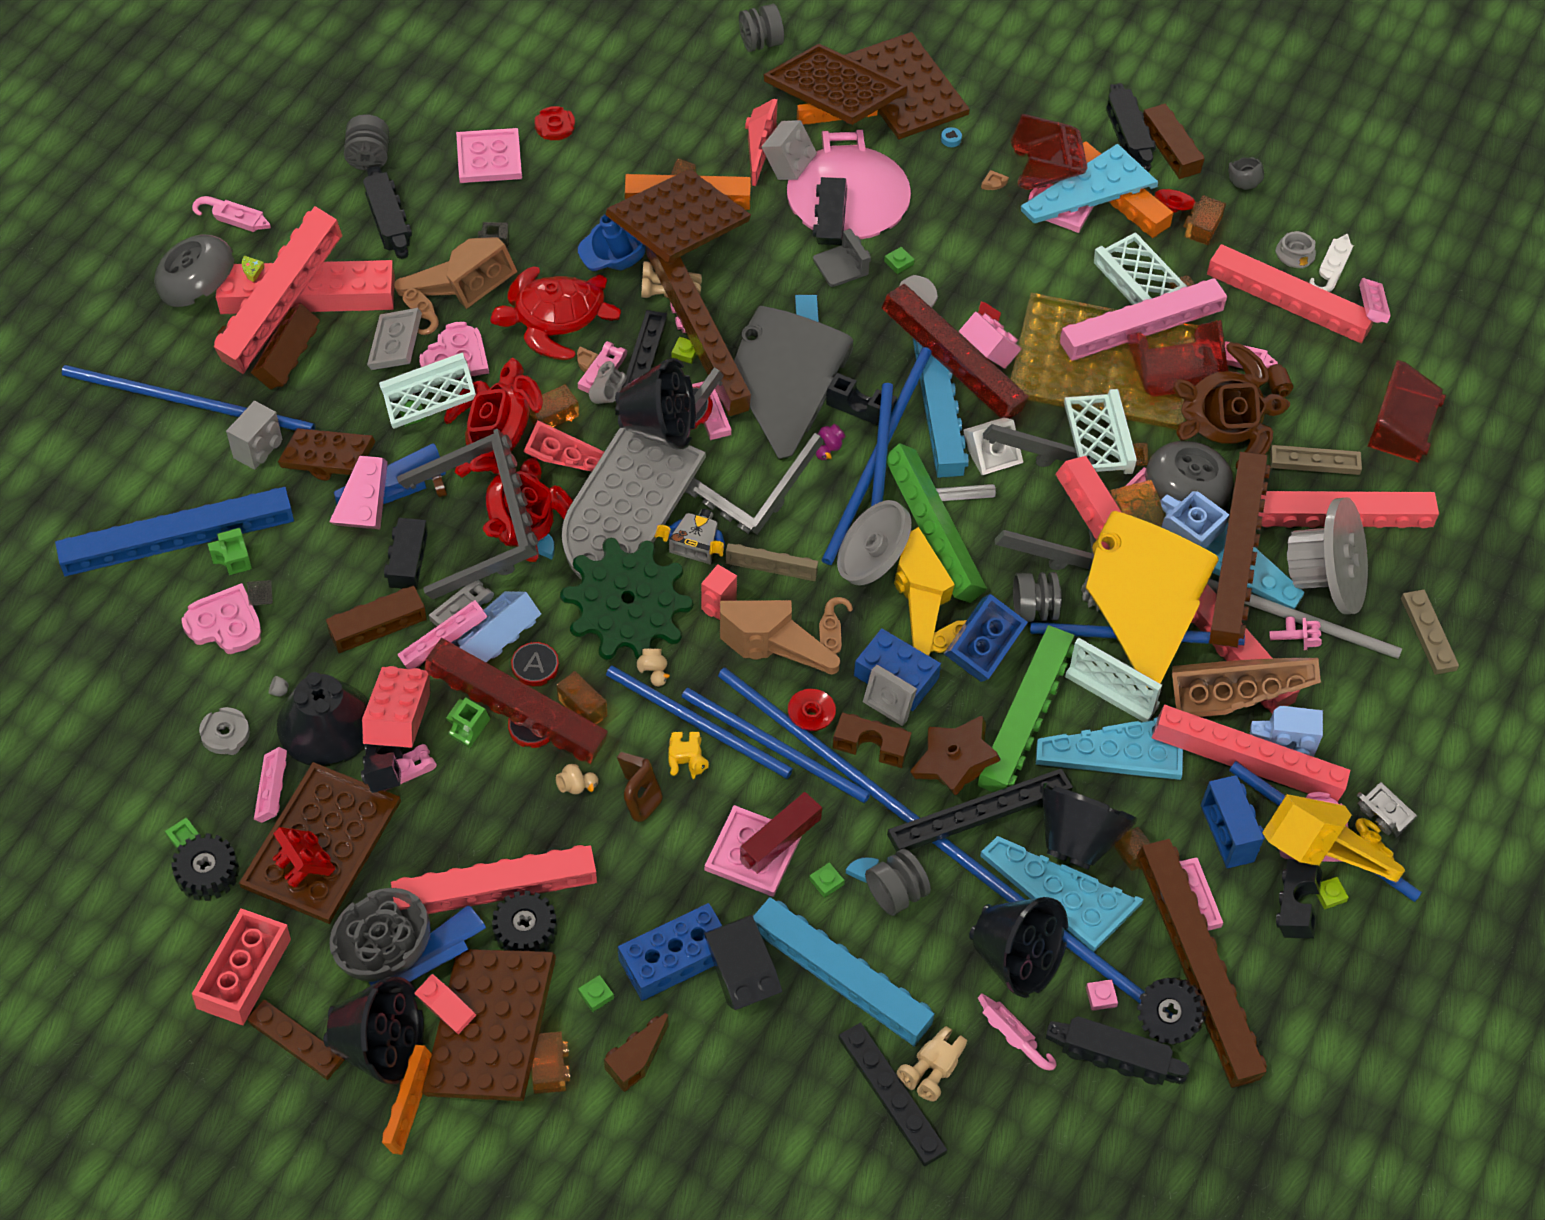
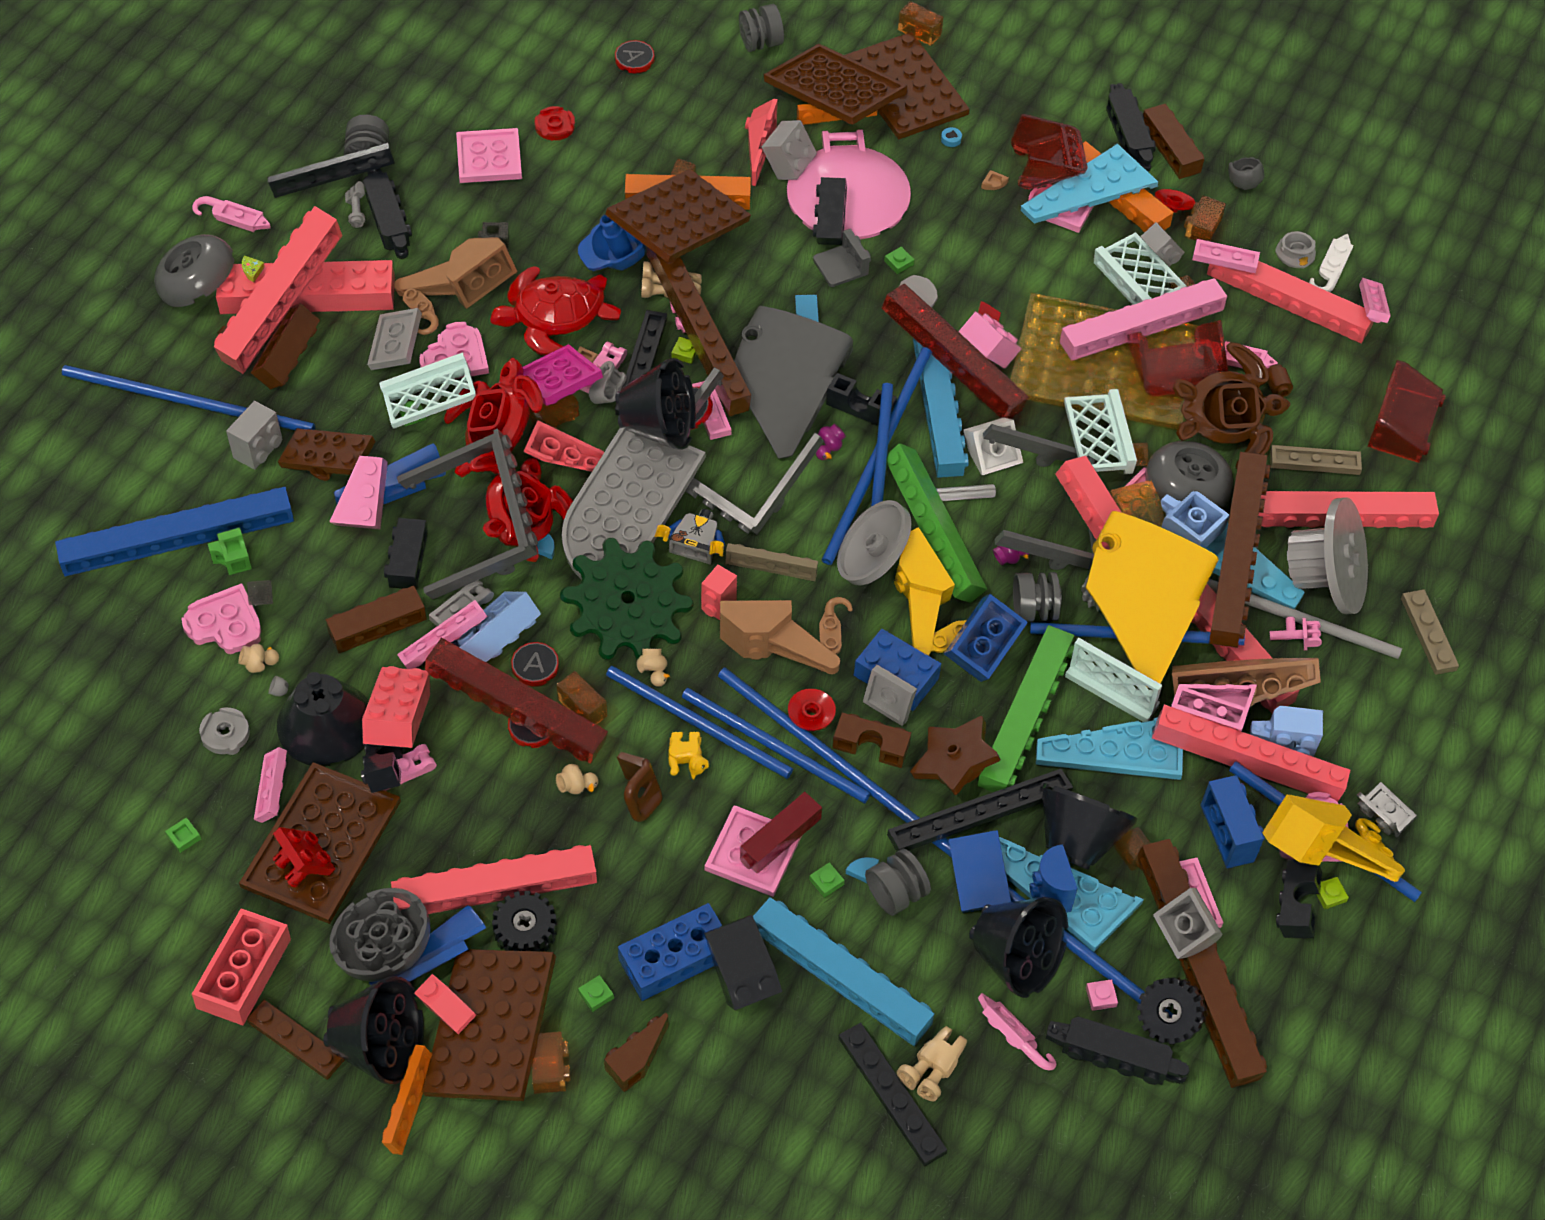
black bush [171,833,239,901] -> none
reddish brown tile [432,474,447,497] -> none
bright green brick [446,697,490,748] -> none
none -> tan animal [238,644,279,673]
none -> black plate [267,143,395,198]
none -> light grey hinge [345,181,365,228]
none -> dark pink plate [523,344,603,406]
none -> tile [615,40,655,74]
none -> clear orange brick [898,1,943,46]
none -> blue tile [949,830,1011,913]
none -> magenta animal [992,545,1029,565]
none -> blue brick [1029,844,1078,913]
none -> light grey brick [1140,222,1185,267]
none -> light grey brick [1153,888,1222,959]
none -> bright pink wedge [1171,684,1257,732]
none -> bright pink plate [1192,239,1260,273]

